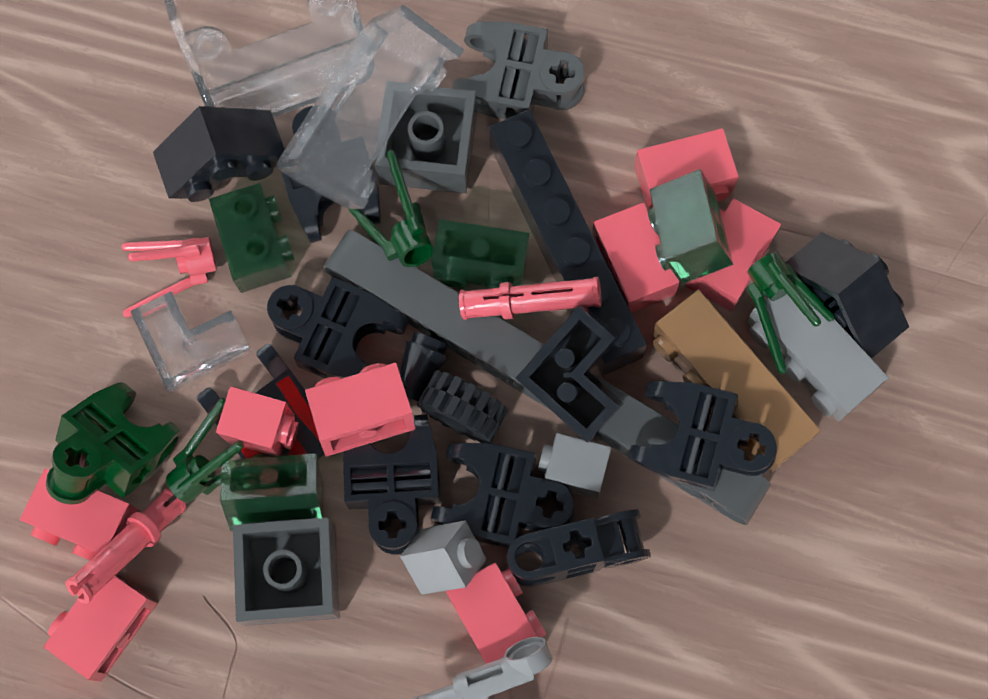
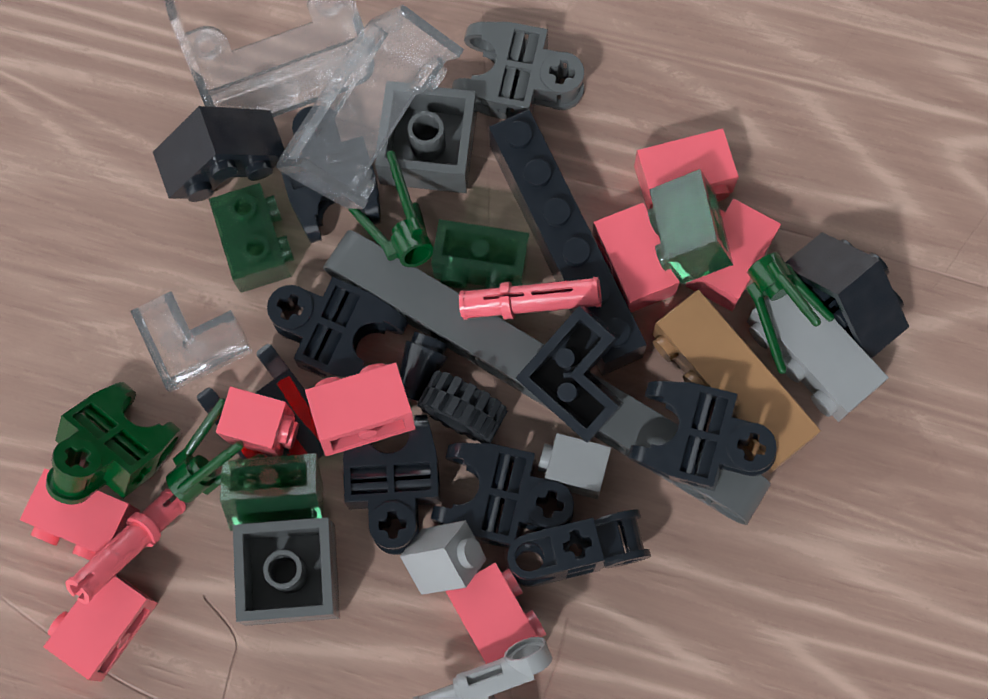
coral plant [121,237,217,318] -> none

